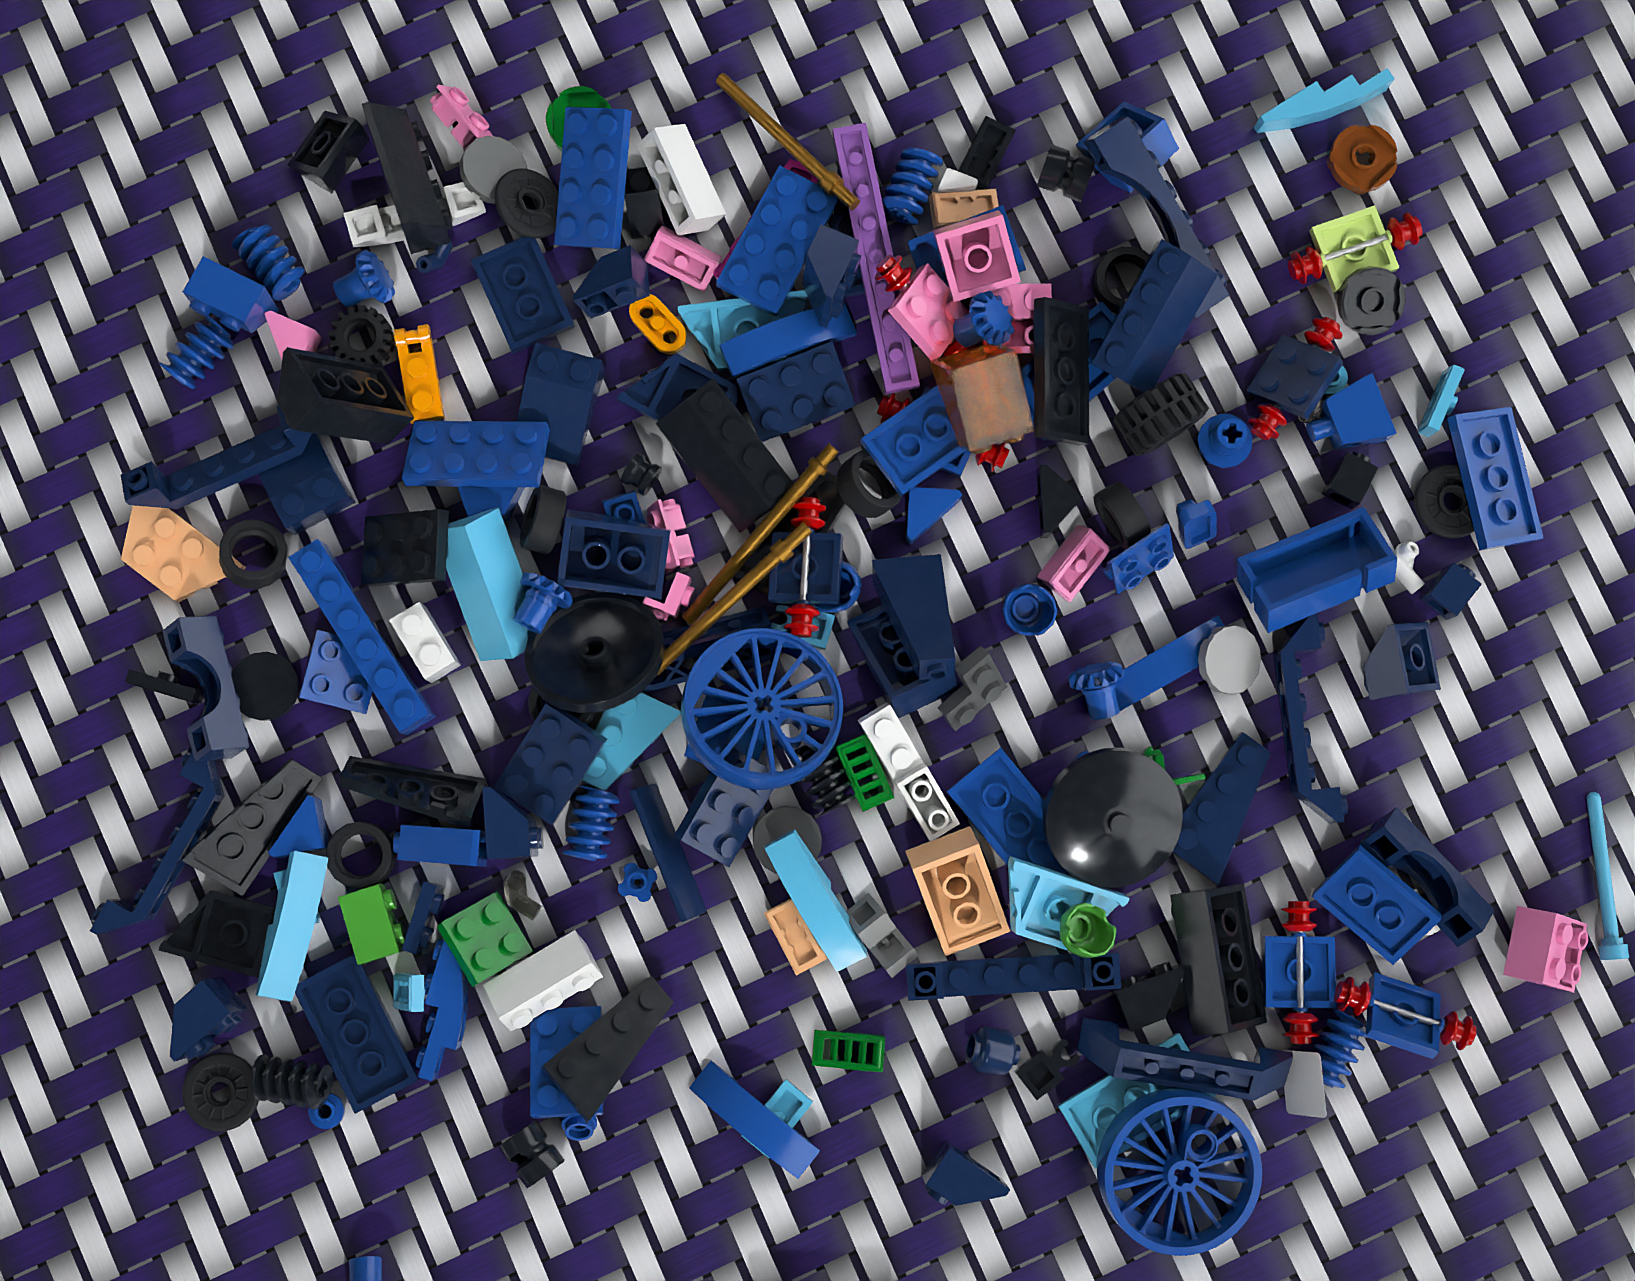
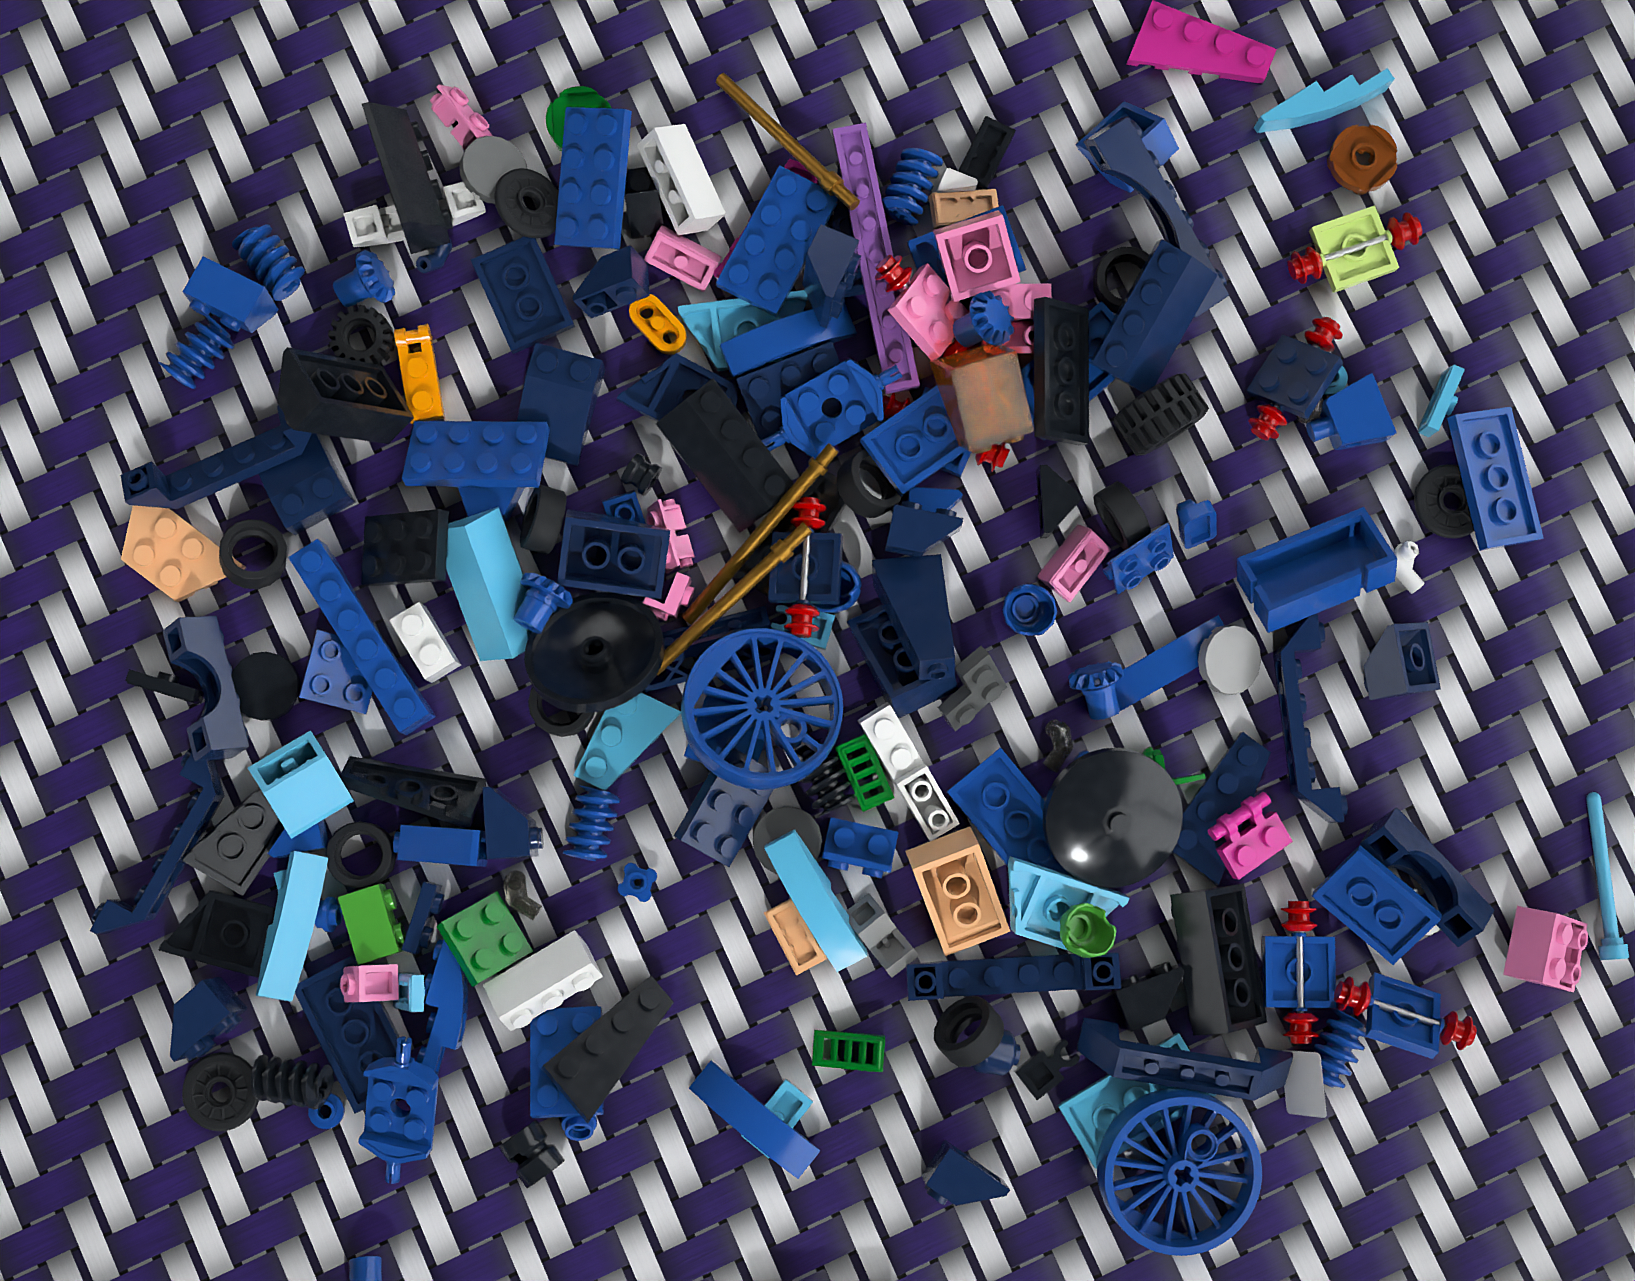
bright pink slope [264,311,322,359] -> none
black slope [288,111,369,194] -> none
dark blue plate [494,702,608,825] -> none
dark blue slope [629,784,706,922] -> none
black wheel [1037,144,1095,202] -> none
blue gear [1197,414,1252,469] -> none
black brick [1322,452,1379,509] -> none
black tile [1337,266,1406,335] -> none
dark blue brick [1420,562,1482,620] -> none
none -> medium azure slope [247,730,354,839]
none -> blue plate [315,897,343,932]
none -> bright pink bracket [340,964,399,1003]
none -> blue plate [358,1036,439,1184]
none -> blue plate [762,358,903,458]
none -> blue bracket [822,817,899,878]
none -> dark blue slope [885,501,964,557]
none -> black tyre [934,996,1004,1067]
none -> clear smoke arm [1043,719,1073,773]
none -> dark pink wing [1126,0,1277,84]
none -> dark pink plate [1208,792,1293,880]

